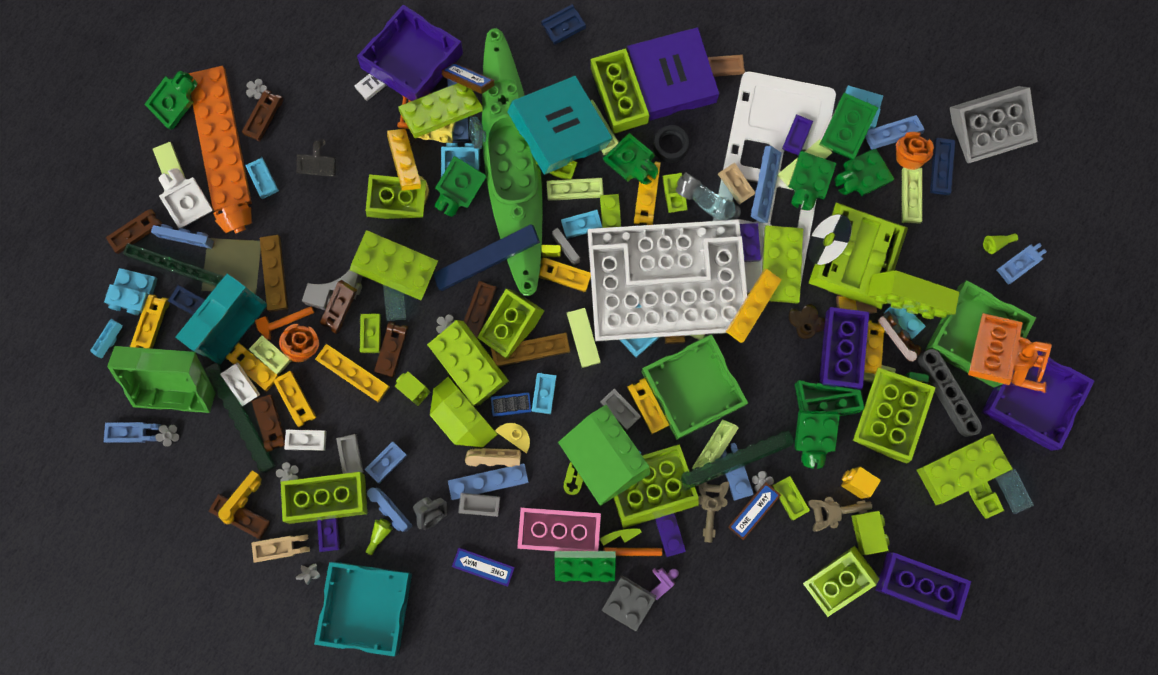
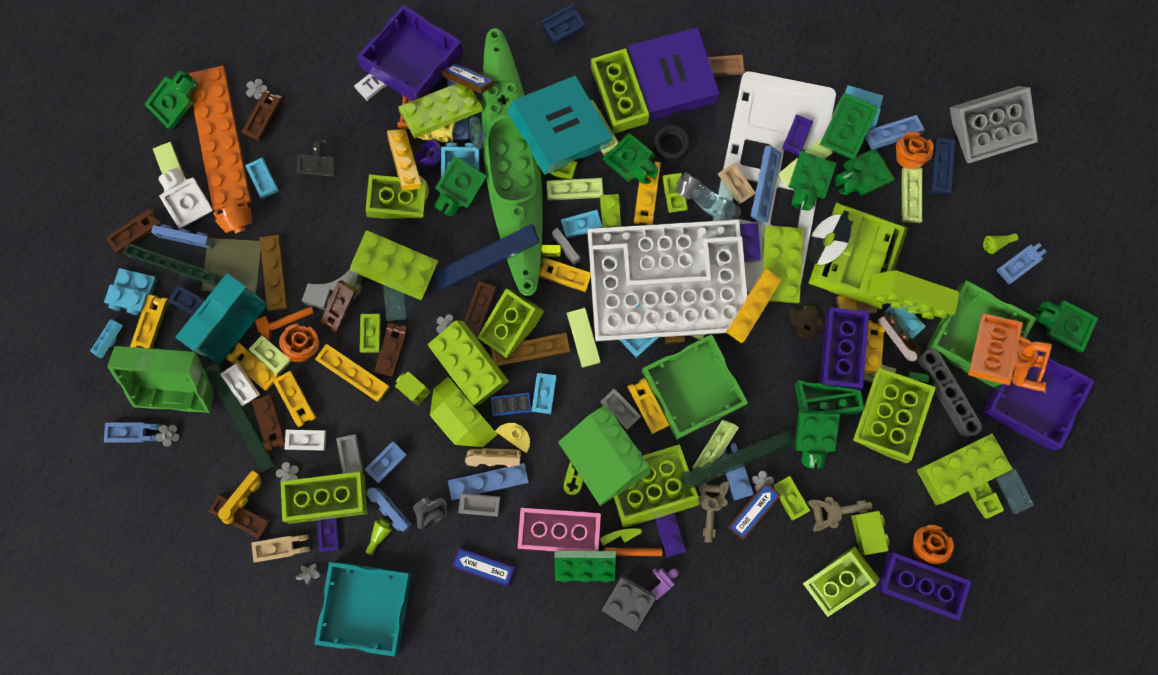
yellow brick [841,467,881,499] -> none
none -> dark purple hair [414,140,441,167]
none -> orange cone [912,525,954,565]
none -> green plate [1035,300,1098,352]

